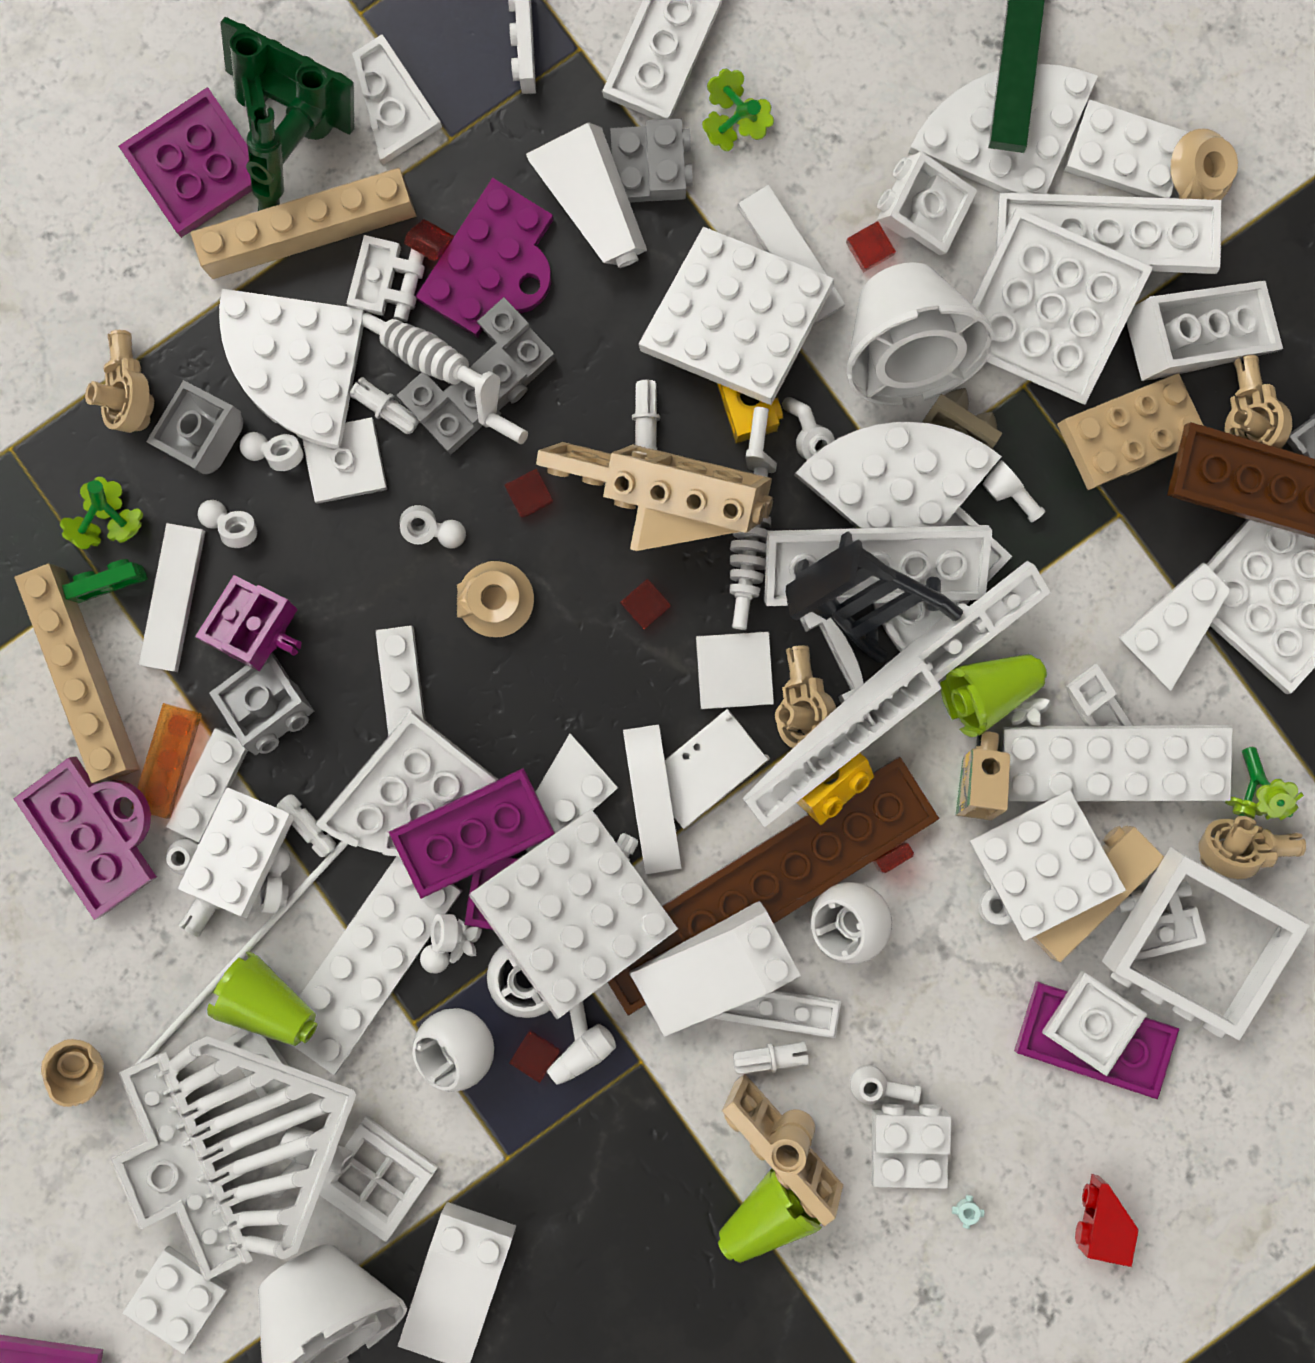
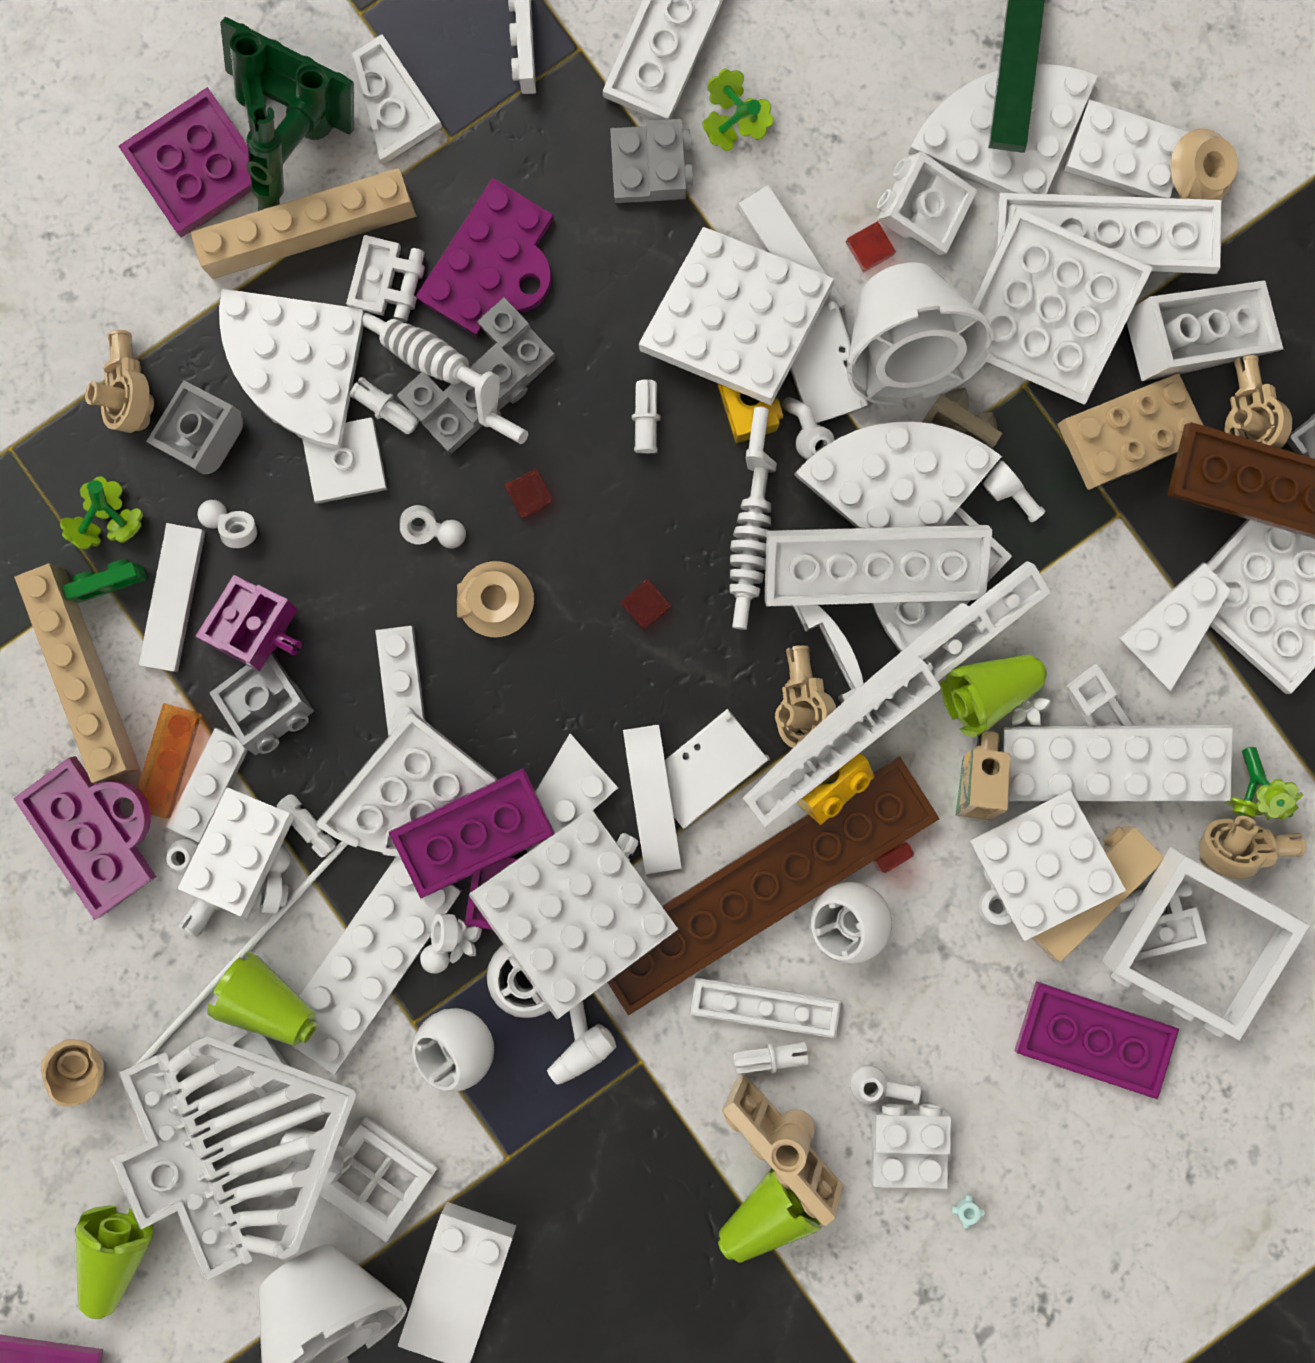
white plate [123,1246,229,1354] -> none
white plate [240,432,303,471] -> none
clear red tile [404,219,454,261] -> none
clear red tile [509,1030,561,1083] -> none
white slope [526,122,647,268] -> none
tan wedge [536,442,773,551] -> none
white slope [629,901,801,1037] -> none
white tile [696,632,774,709] -> none
black hand [785,531,963,664] -> none
white tile [1042,971,1147,1076] -> none
red slope [1075,1174,1139,1267] -> none
none -> lime cone [75,1205,154,1319]
none -> white door [790,302,871,424]

